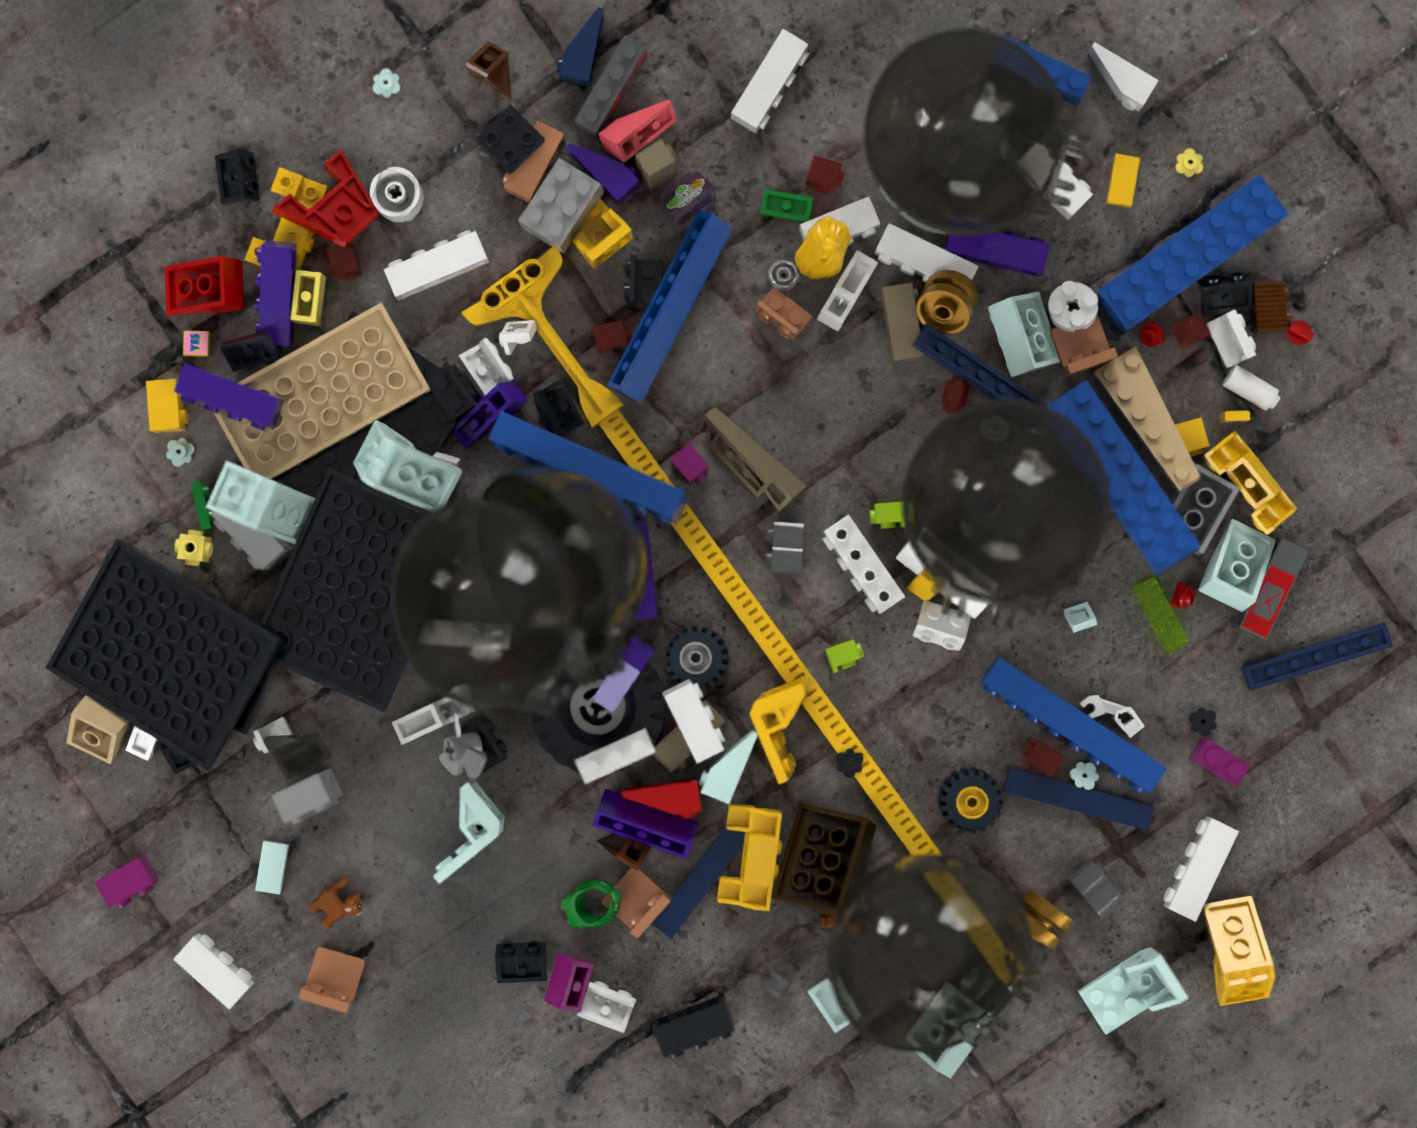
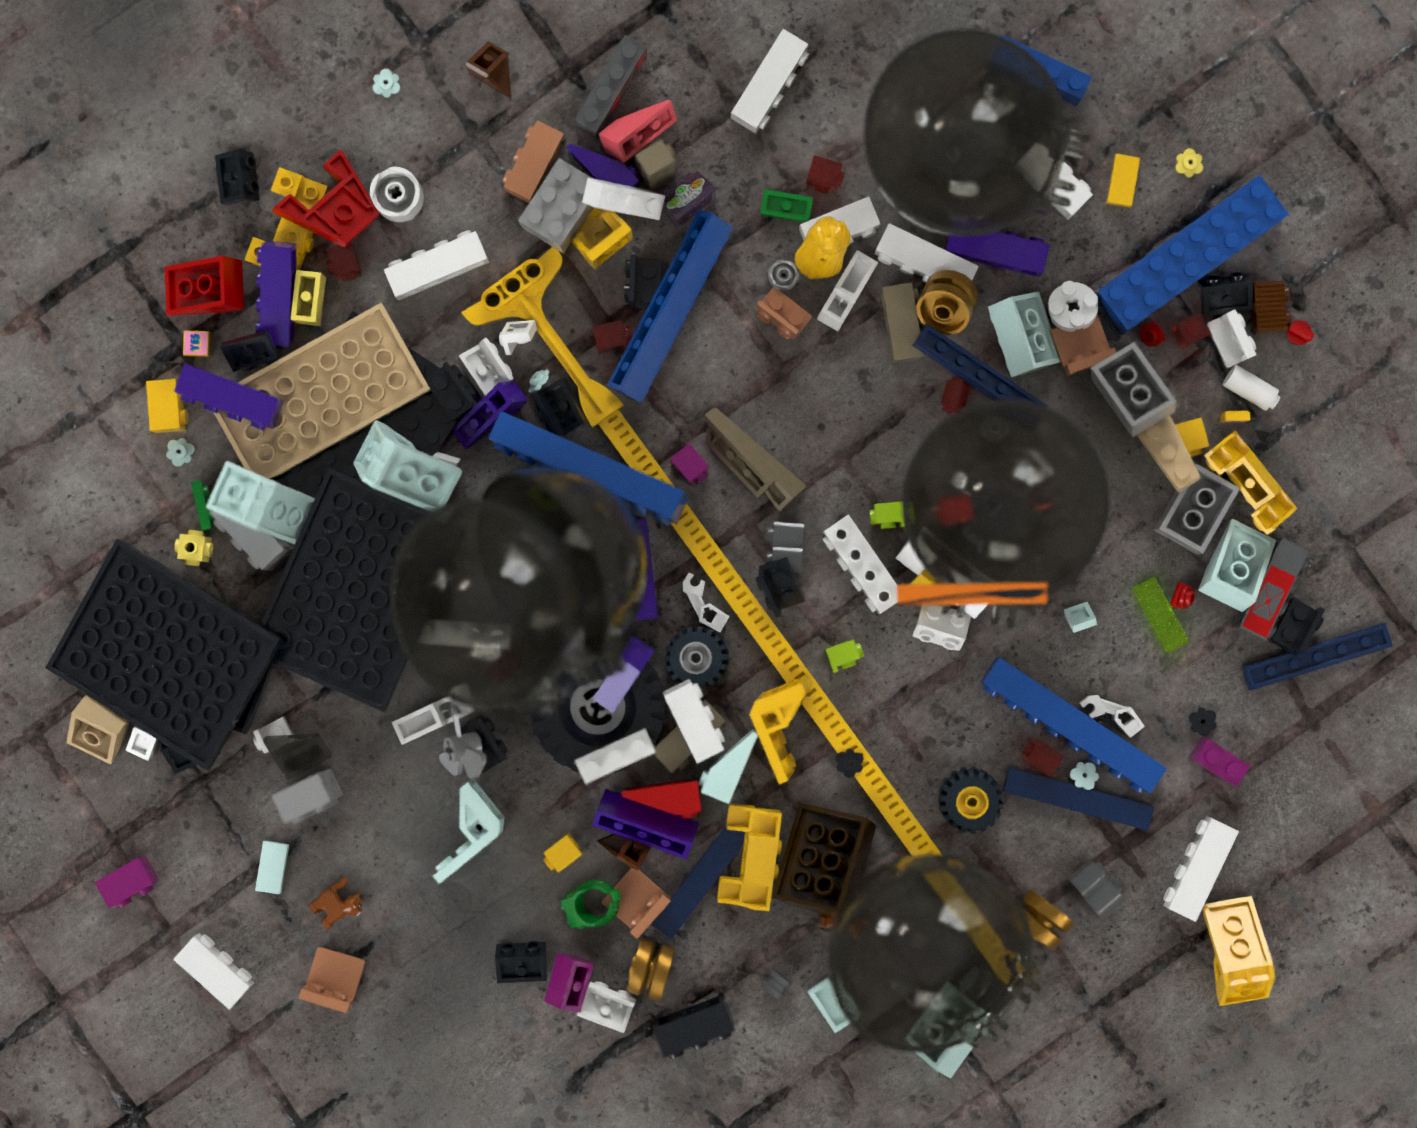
black bracket [475,104,545,174] -> none
dark blue slope [556,7,604,87] -> none
blue brick [1044,380,1200,577] -> none
light aqua bracket [1078,947,1188,1035] -> none
white slope [1088,42,1159,111] -> none
none -> light aqua plant [529,369,549,393]
none -> yellow brick [543,832,583,873]
none -> white brick [582,178,665,220]
none -> pearl gold wheel [627,938,675,1002]
none -> white piece [683,573,729,632]
none -> black bracket [756,557,805,618]
none -> orange sticker [897,583,1047,605]
none -> clear red brick [934,492,974,526]
none -> light grey brick [1091,342,1177,438]
none -> black bracket [1269,597,1325,656]

